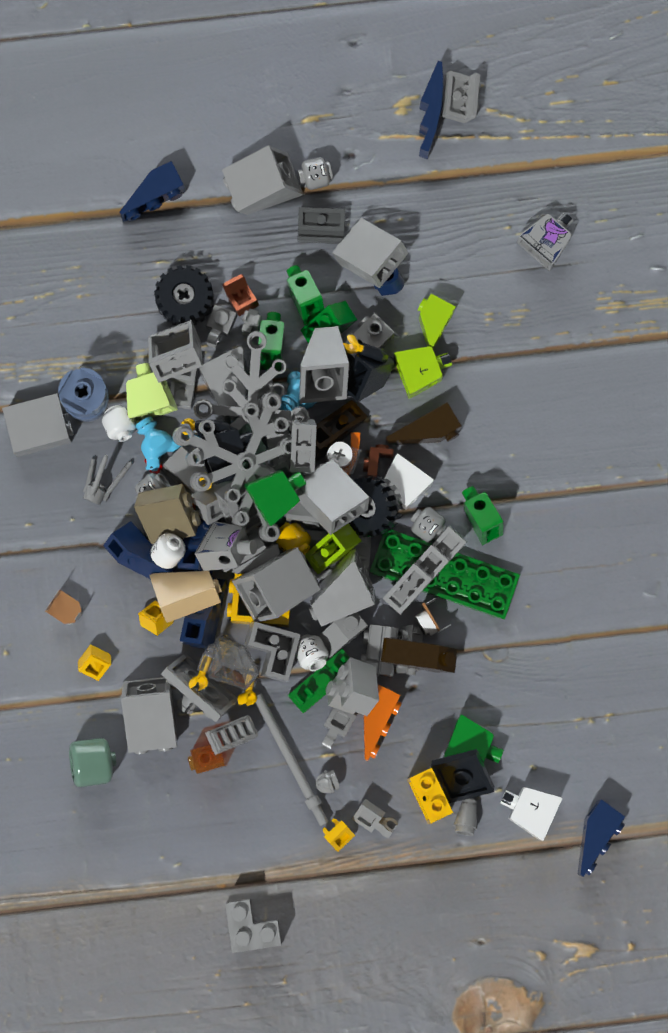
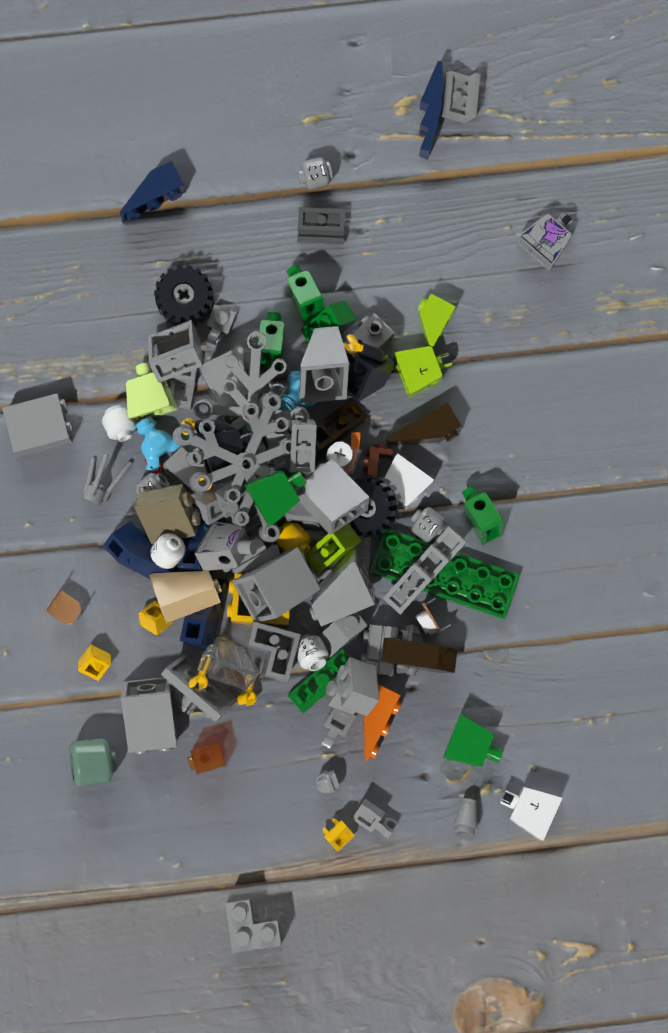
sand blue piece [58,368,109,422] -> none
light grey slope [205,715,258,755] -> none
light grey slope [222,145,303,215] -> none
copper bracket [222,274,259,316] -> none
light grey plate [242,309,262,337] -> none
light grey bar [256,693,329,826] -> none
light grey brick [332,218,408,288] -> none
dark blue plate [374,268,404,296] -> none
yellow window [407,768,453,824] -> none
black plate [431,749,494,803] -> none
dark blue slope [577,799,625,877] -> none

